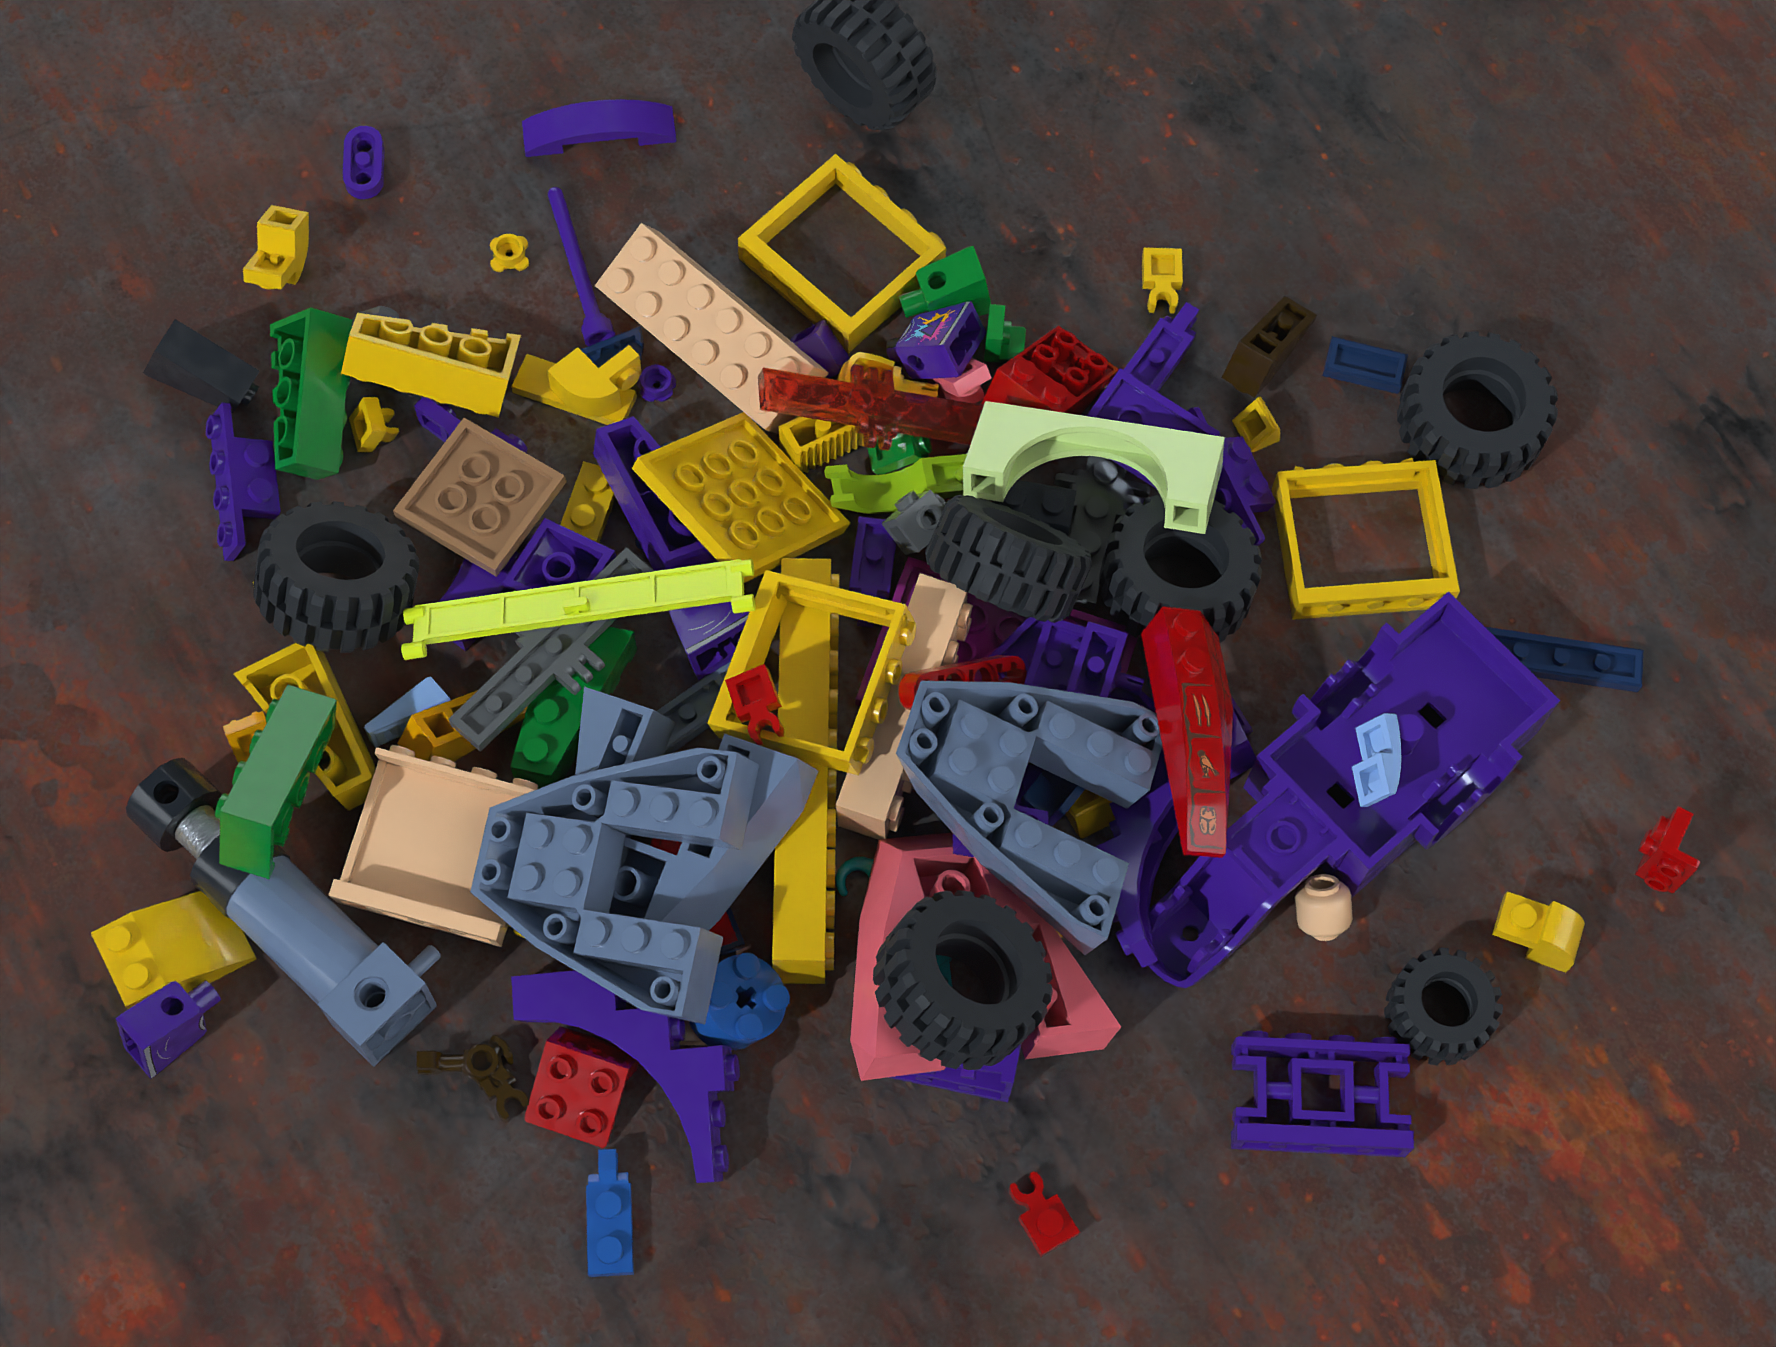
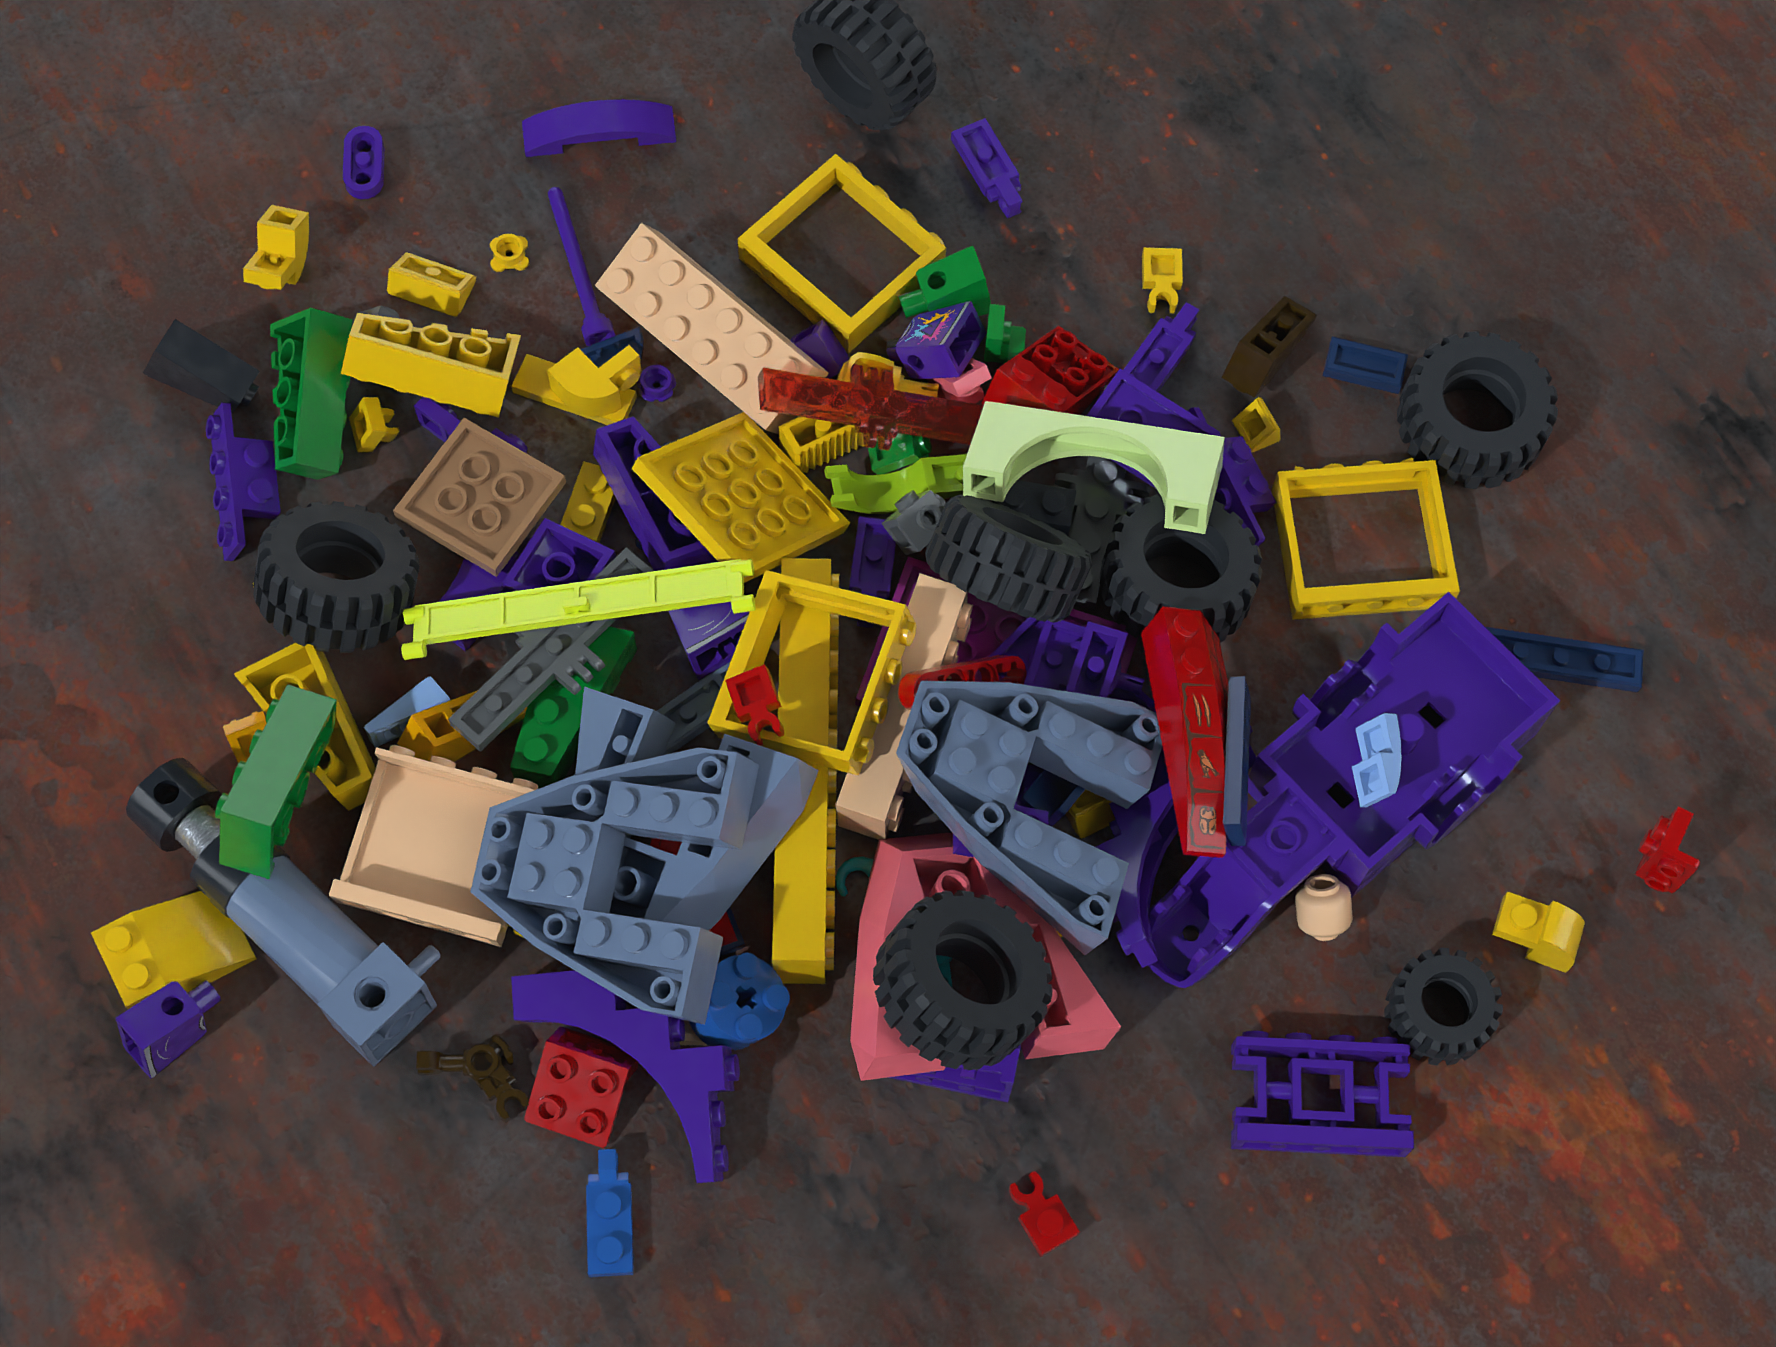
none -> yellow slope [387,252,476,317]
none -> dark purple hinge [951,118,1022,218]
none -> dark blue tile [1223,676,1251,846]

